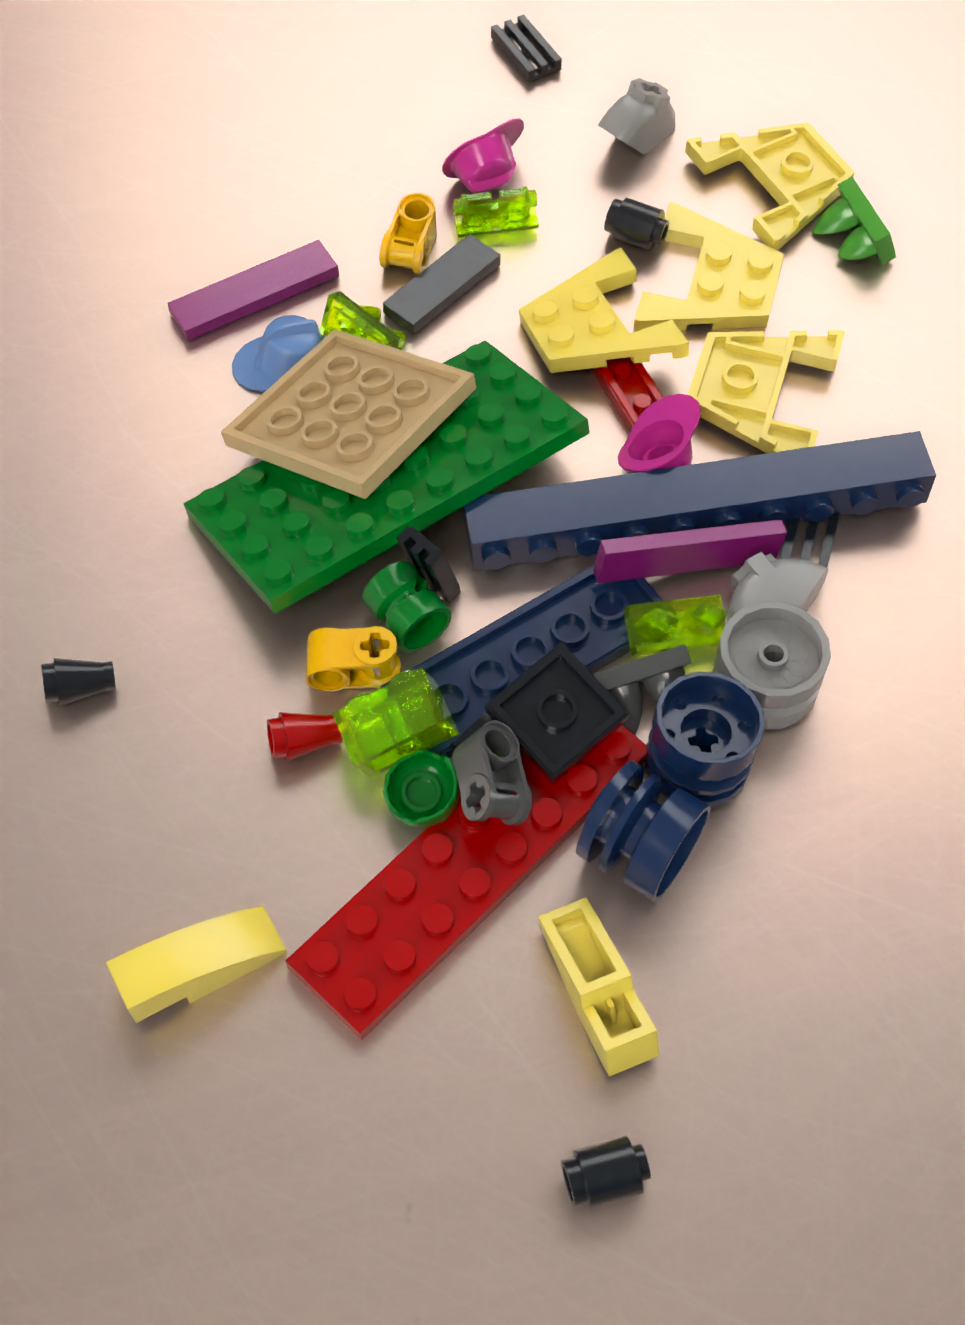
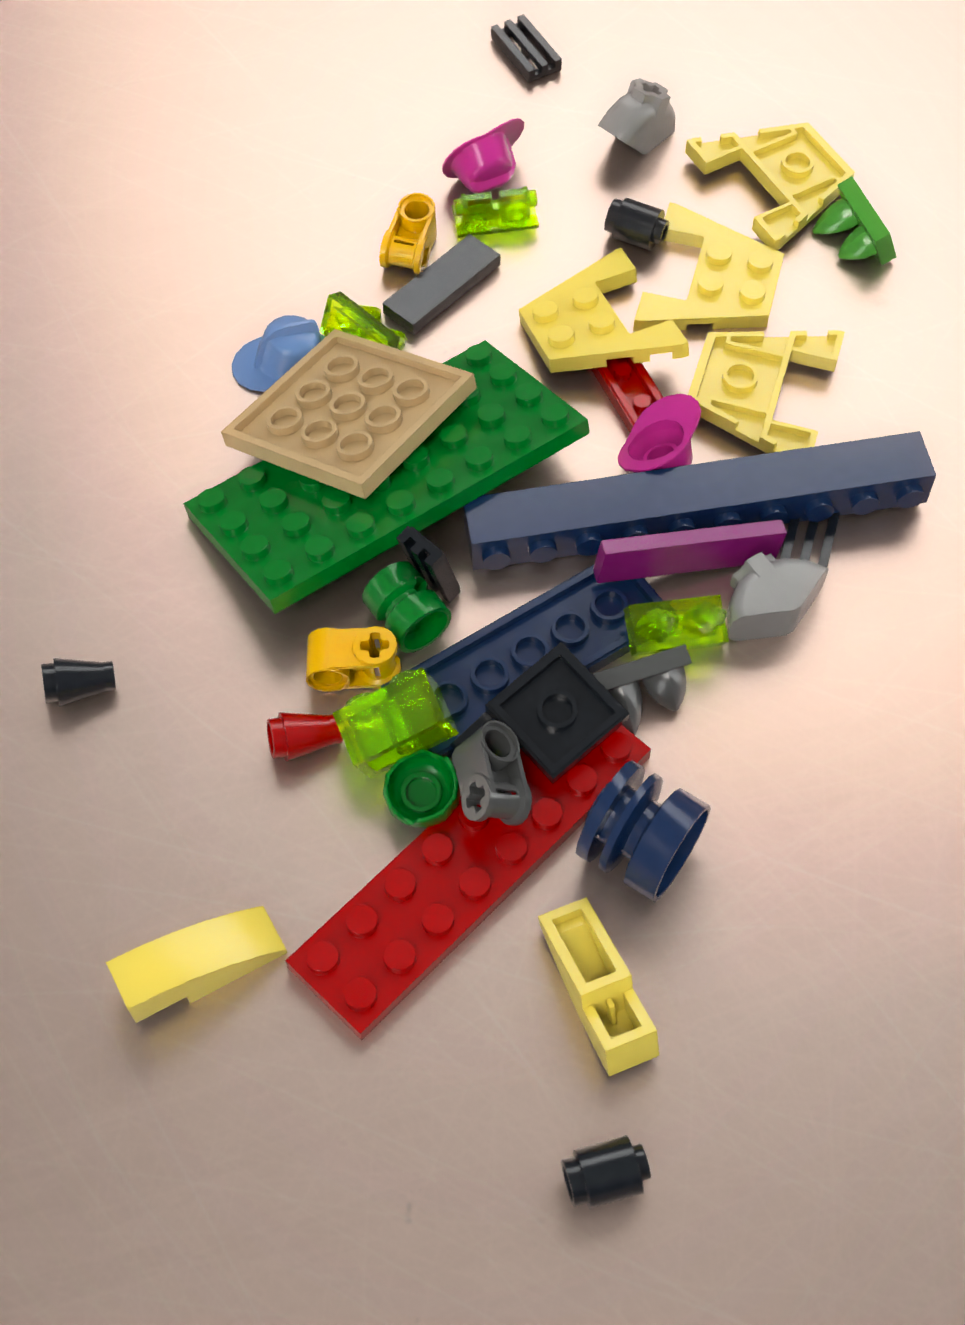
magenta tile [167,239,339,341] -> none
dark blue wheel [645,671,765,808] -> none
light grey wheel [712,602,831,729] -> none

